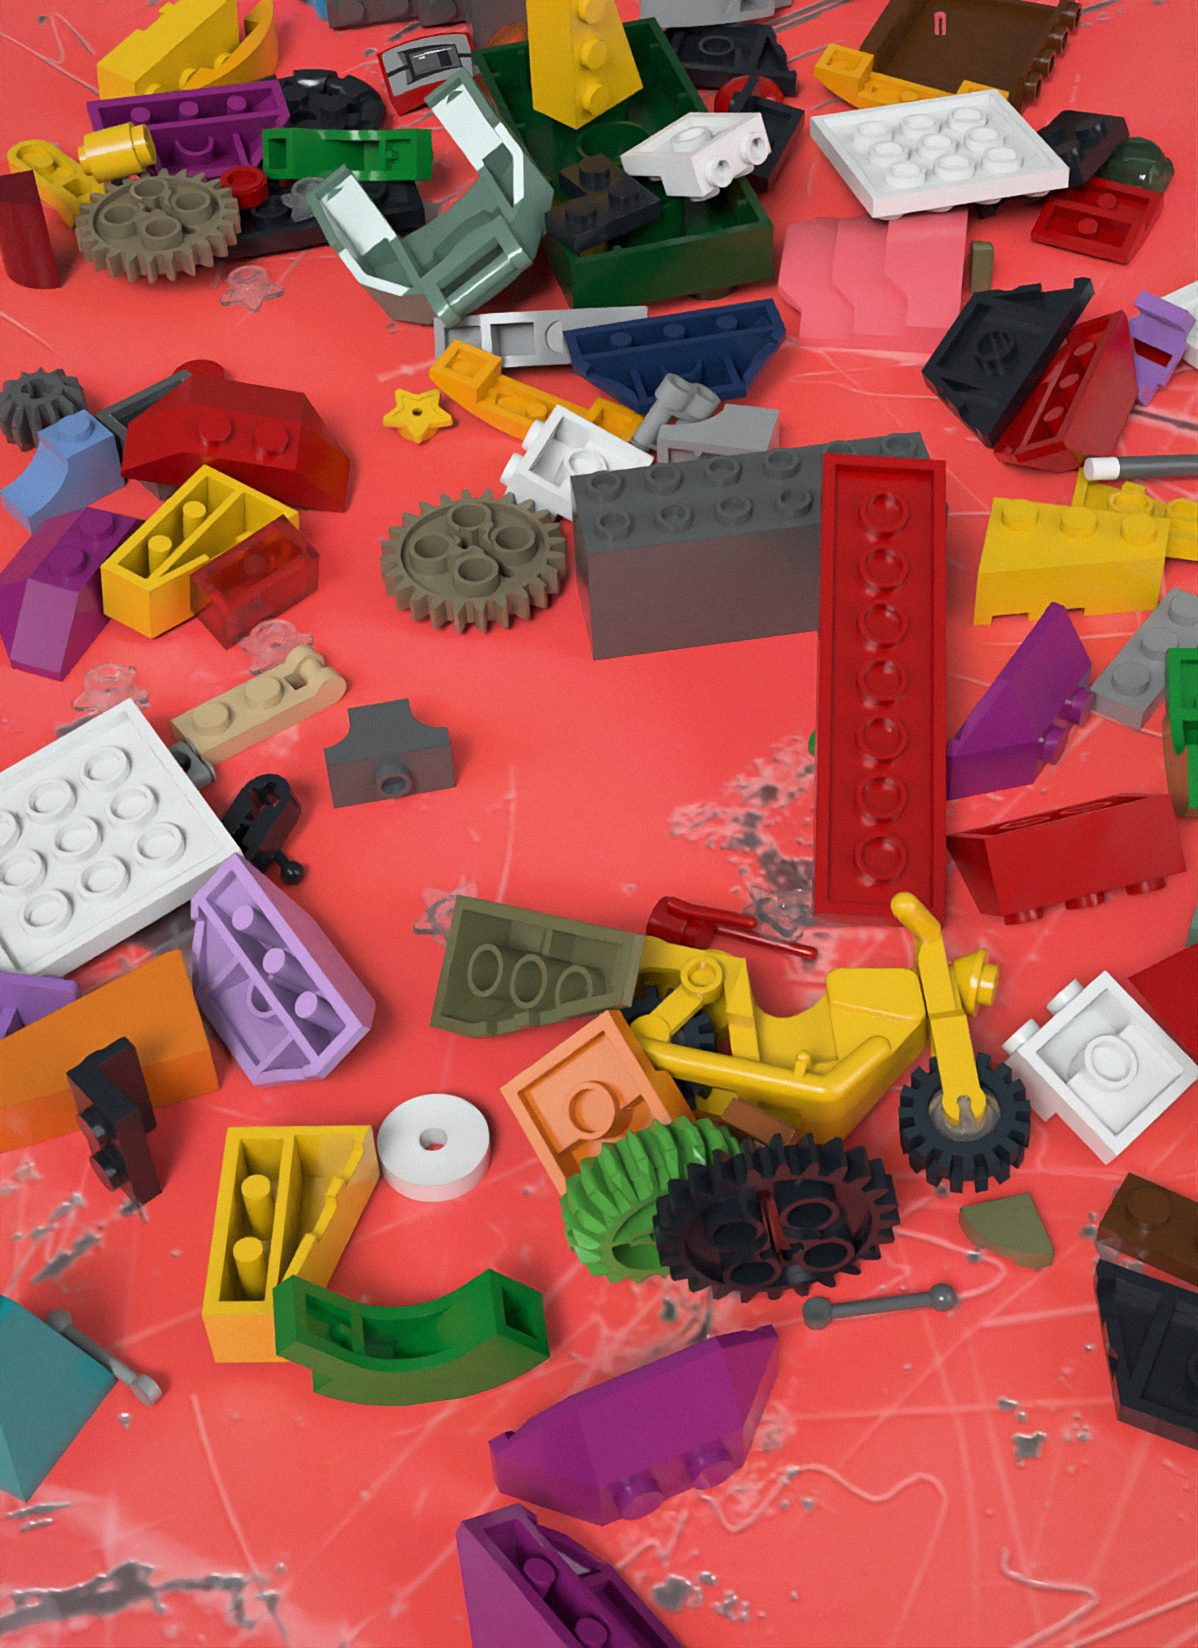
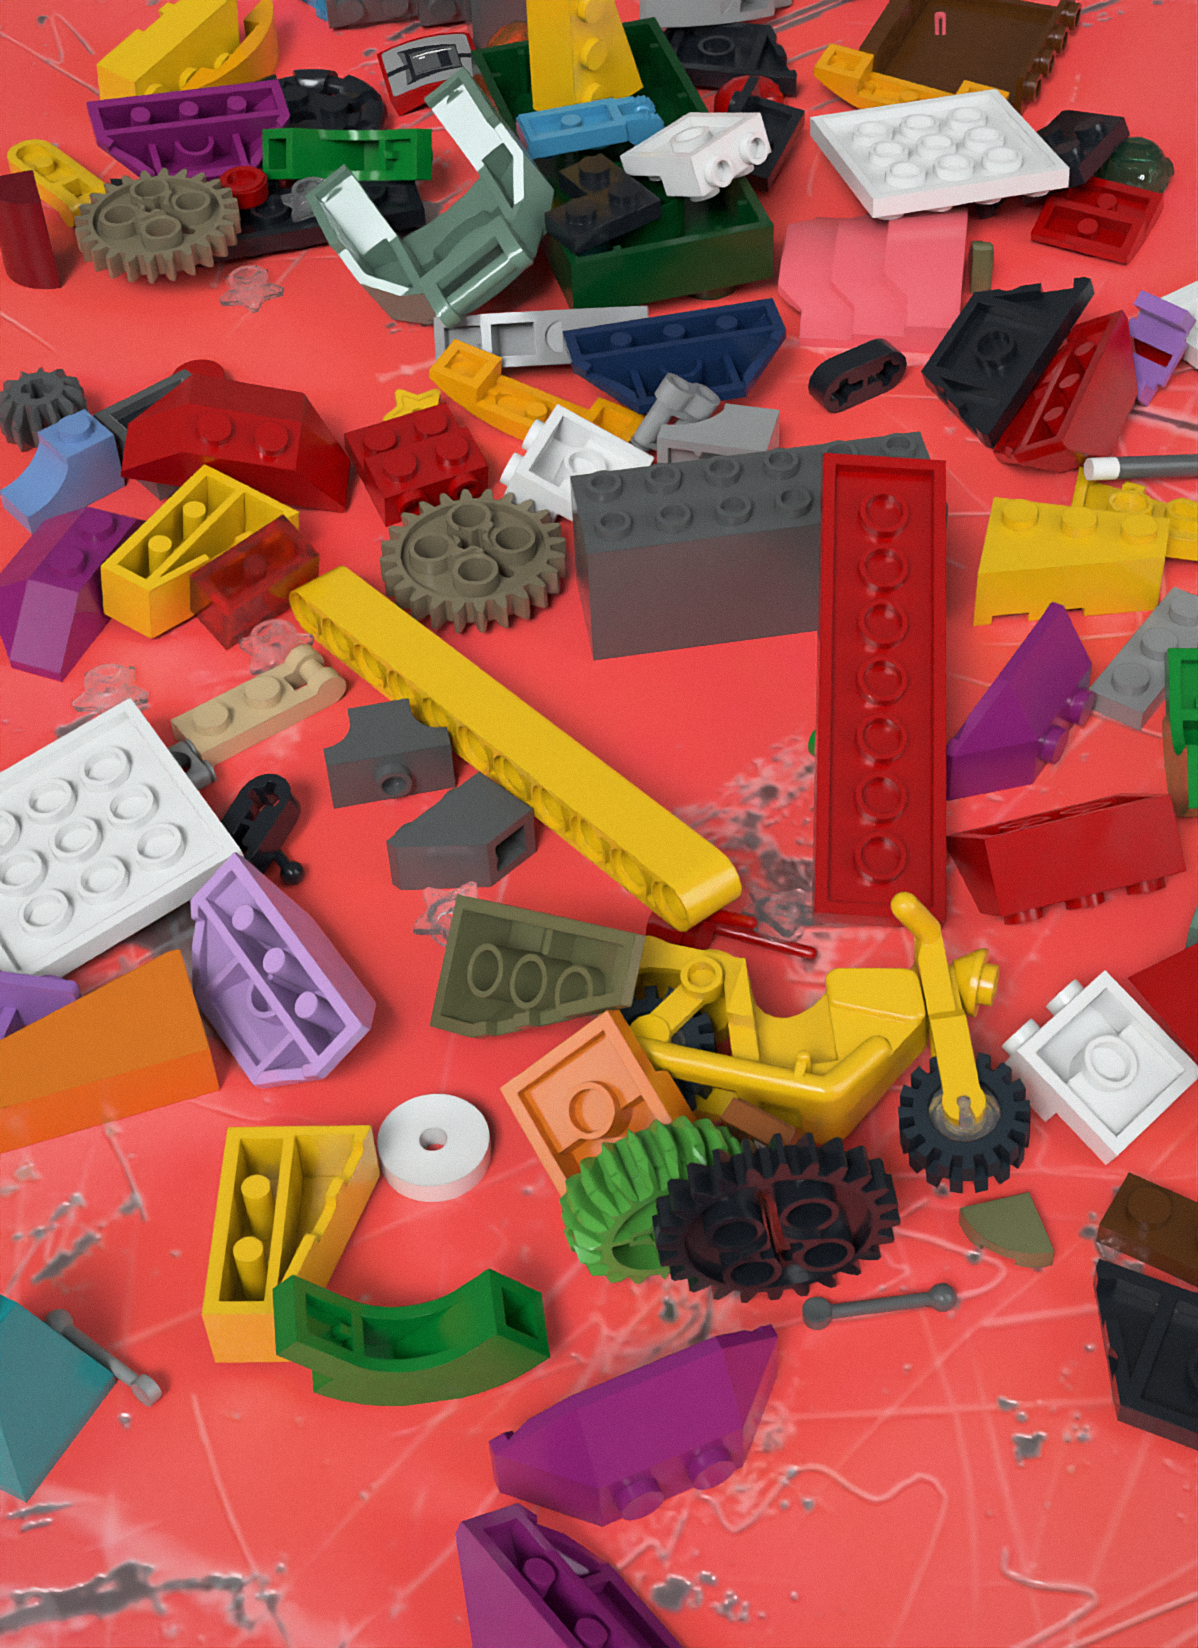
bracket [66,1037,162,1208] -> none
yellow brick [78,122,157,184] -> none
none -> yellow beam [289,565,742,932]
none -> red plate [344,402,489,527]
none -> dark grey slope [386,772,536,890]
none -> dark azure hinge [516,95,665,159]
none -> black beam [808,338,907,413]

